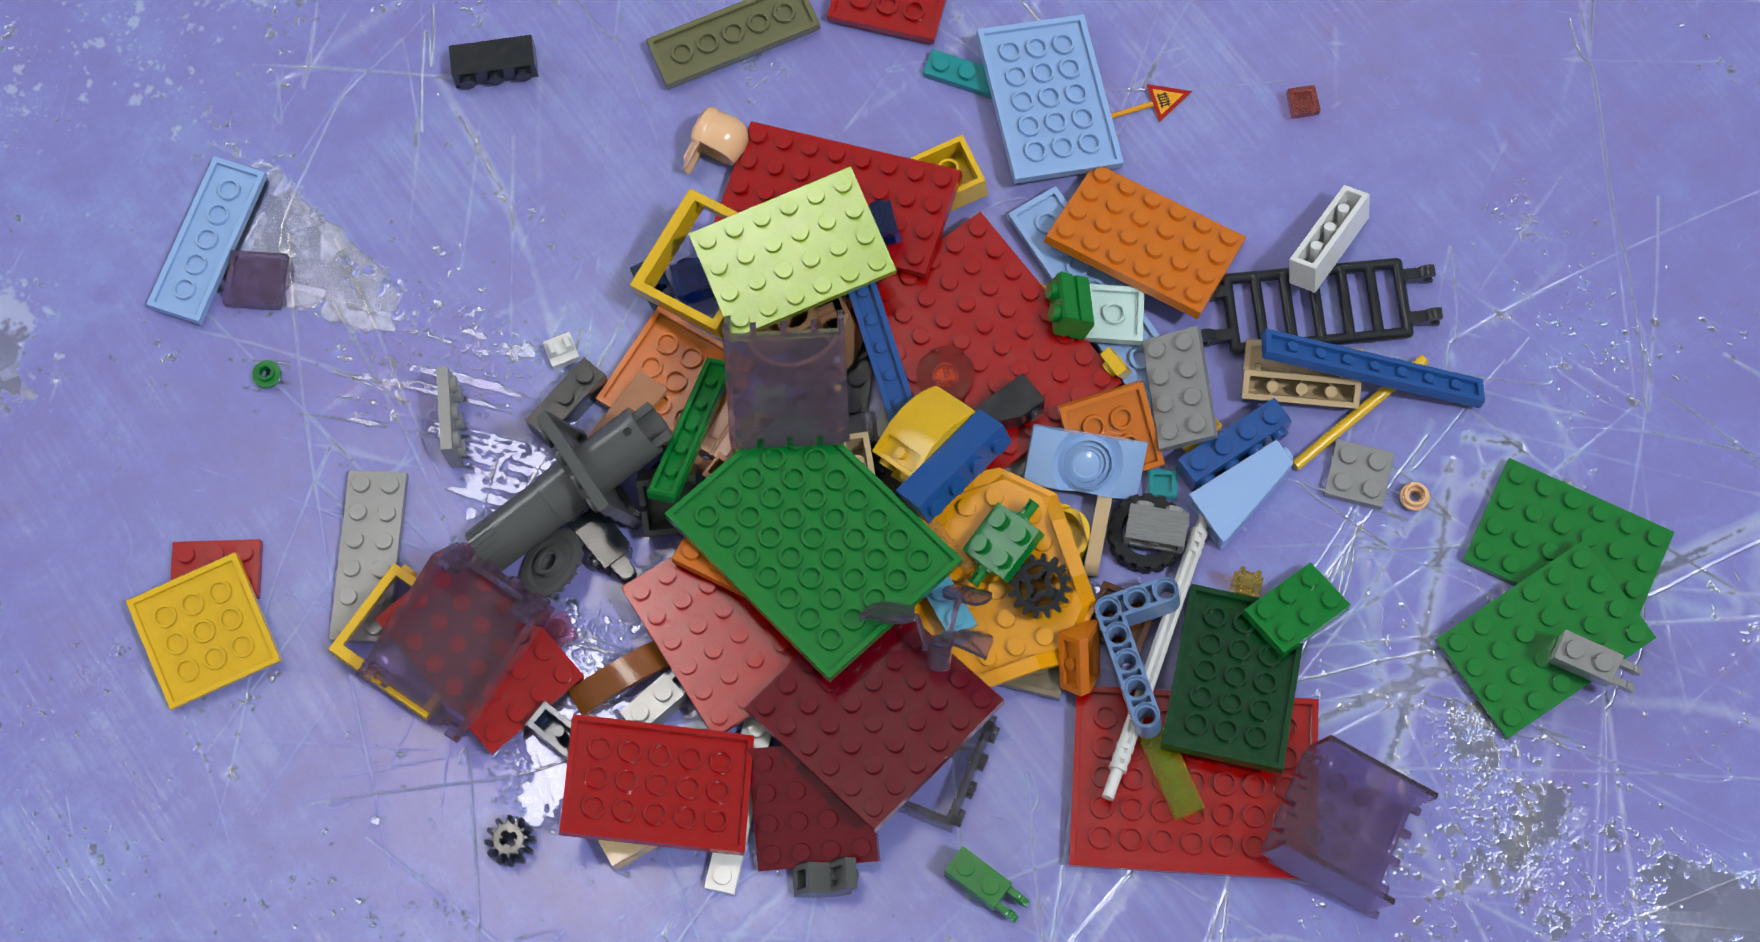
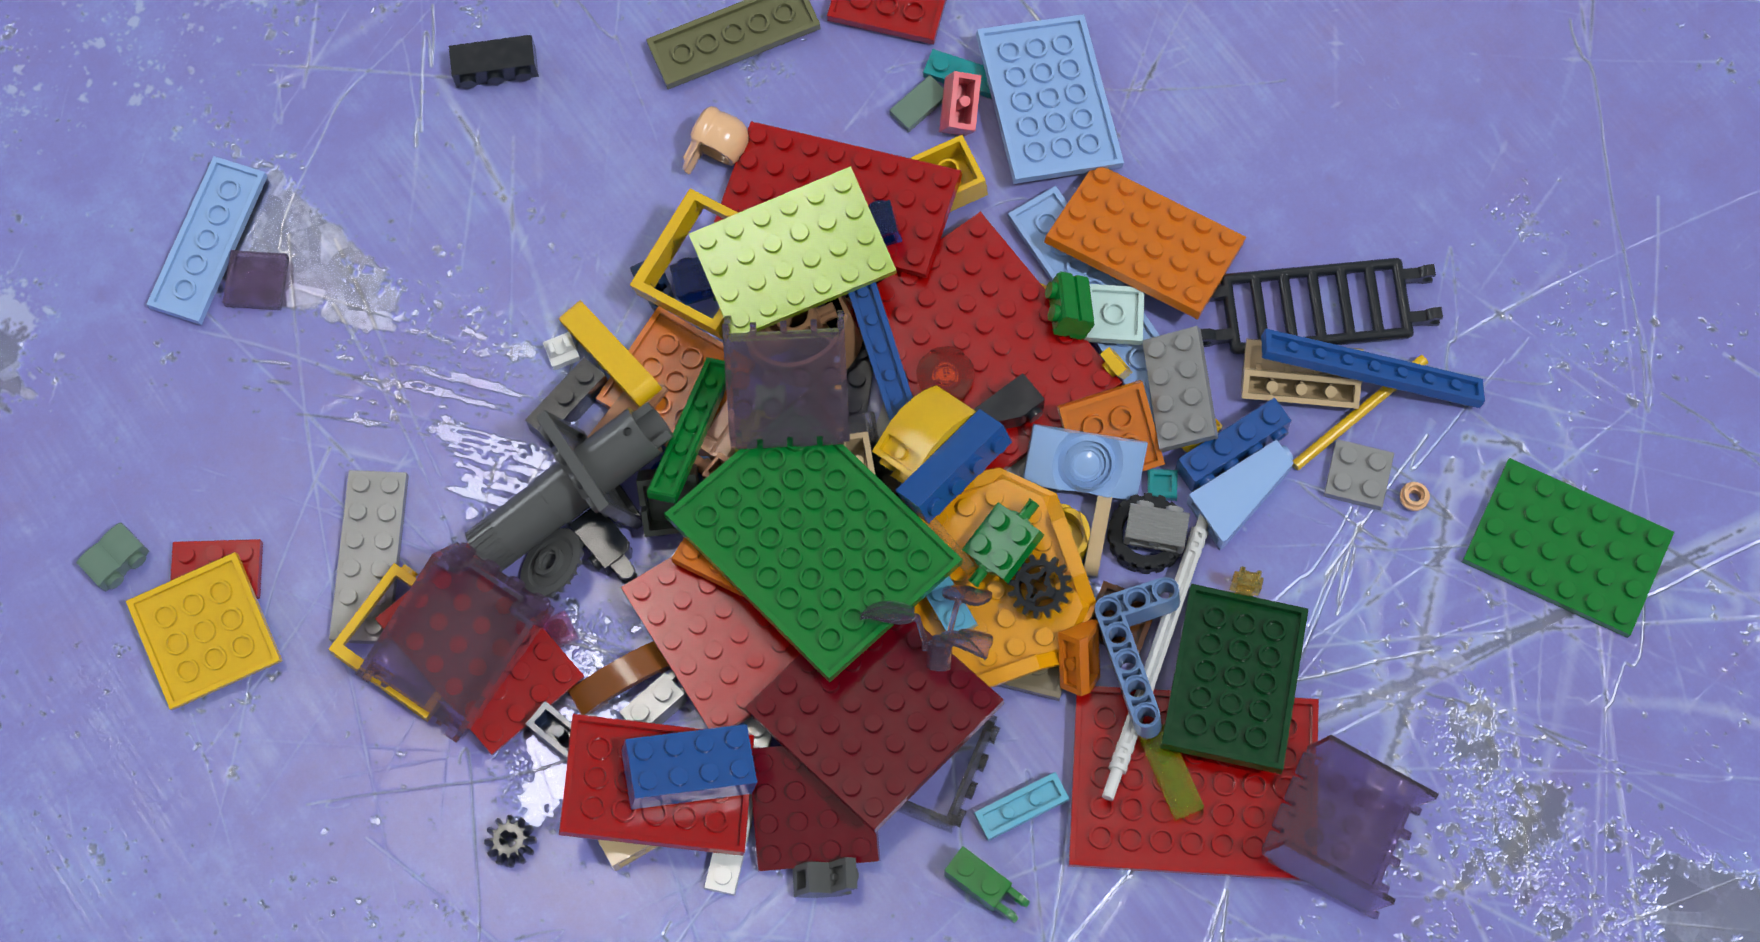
green plate [252,360,282,388] -> none
light grey plate [436,366,466,468] -> none
piece [1111,84,1192,123] -> none
green plate [1243,562,1351,658] -> none
clear red plate [1286,85,1321,119] -> none
white brick [1289,185,1370,293] -> none
green plate [1435,540,1657,740] -> none
light grey hinge [1548,630,1643,693] -> none
none -> sand green brick [76,522,149,592]
none -> yellow beam [558,300,662,408]
none -> blue brick [622,724,757,810]
none -> sand green tile [889,75,944,132]
none -> coral brick [939,71,981,136]
none -> medium azure plate [974,772,1070,841]

